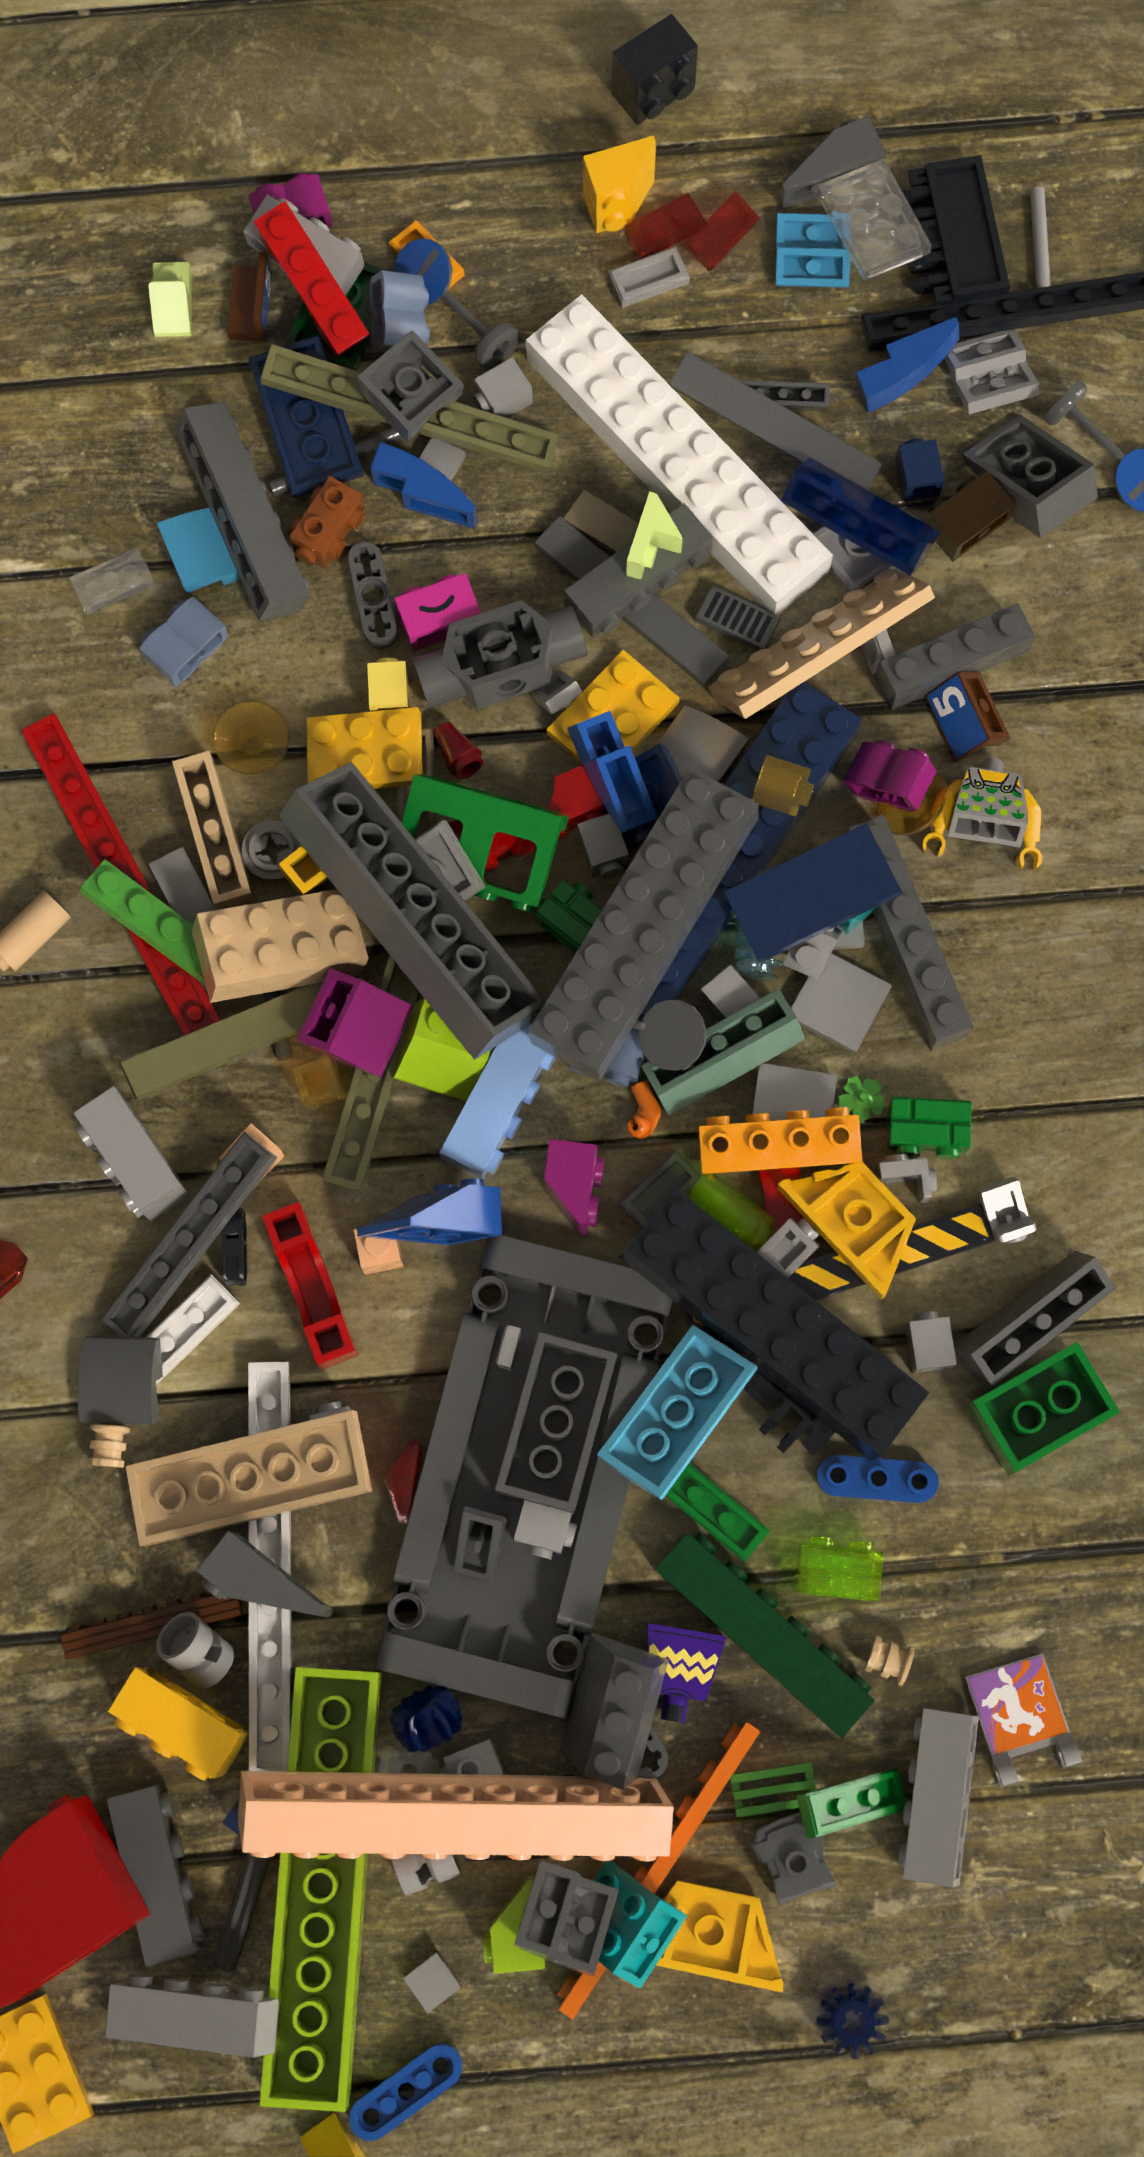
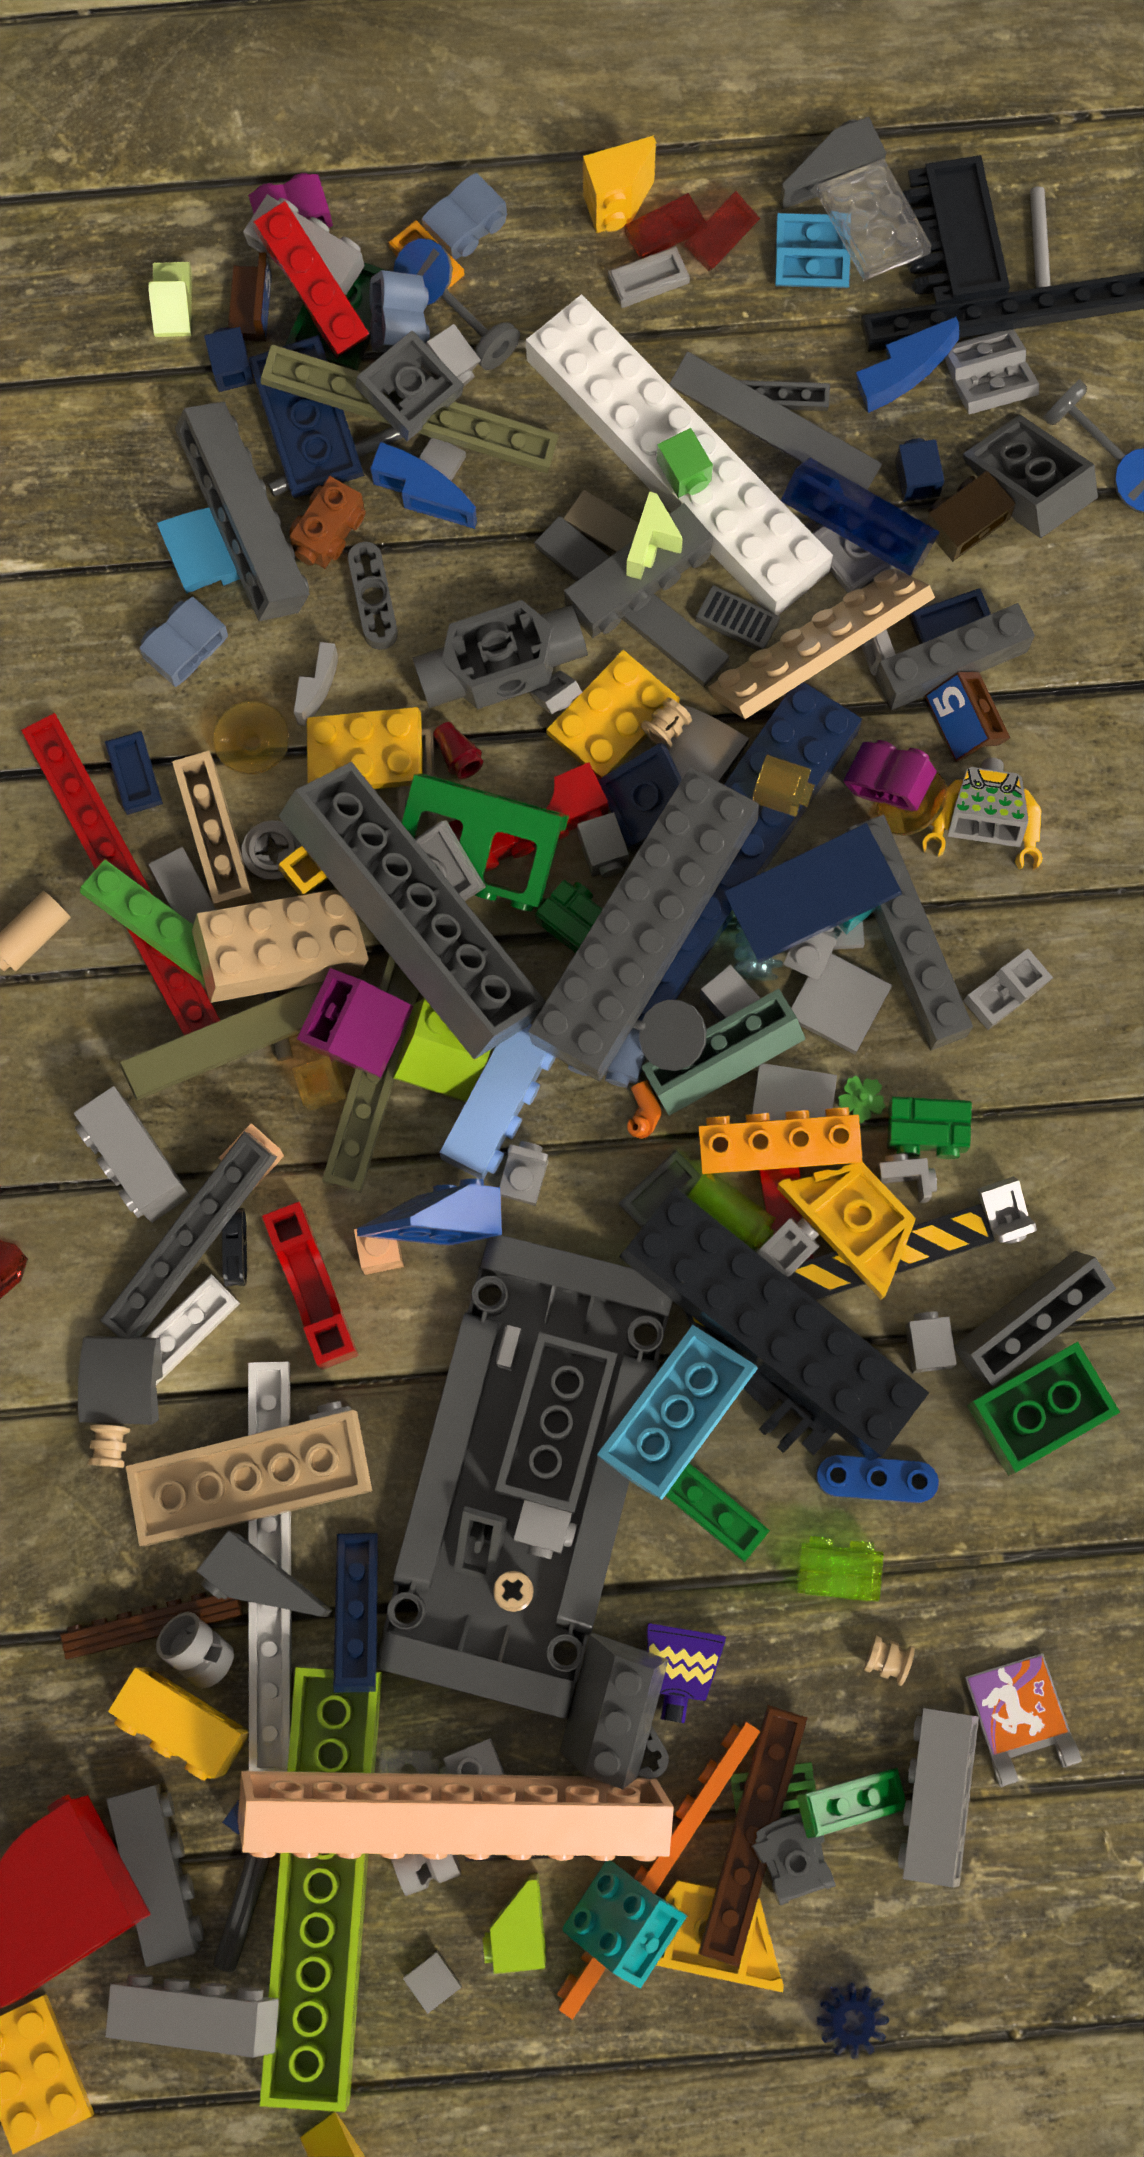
clear plate [69,548,155,615] -> none
blue plate [349,2043,463,2141] -> none
light yellow brick [367,657,409,711] -> none
clear red slope [382,1440,422,1525] -> none
clear blue gear [390,1686,463,1753] -> none
dark pink brick [394,573,481,652] -> none
light grey brick [473,357,533,418] -> none
dark grey slope [514,1860,619,1976] -> none
magenta slope [544,1139,604,1236] -> none
blue slope [567,711,658,833] -> none
black brick [612,14,698,125] -> none
dark green brick [654,1532,875,1738] -> none
none -> dark blue tile [105,731,163,815]
none -> dark blue brick [204,327,255,392]
none -> light grey slope [294,642,339,726]
none -> dark blue tile [333,1533,378,1693]
none -> light grey brick [421,324,481,386]
none -> sand blue brick [422,173,507,260]
none -> tan bush [493,1571,534,1612]
none -> light grey bracket [499,1141,548,1206]
none -> tan bush [641,698,692,750]
none -> bright green brick [656,428,713,498]
none -> reddish brown tile [698,1705,808,1967]
none -> dark blue tile [909,588,991,644]
none -> light grey slope [963,949,1053,1030]

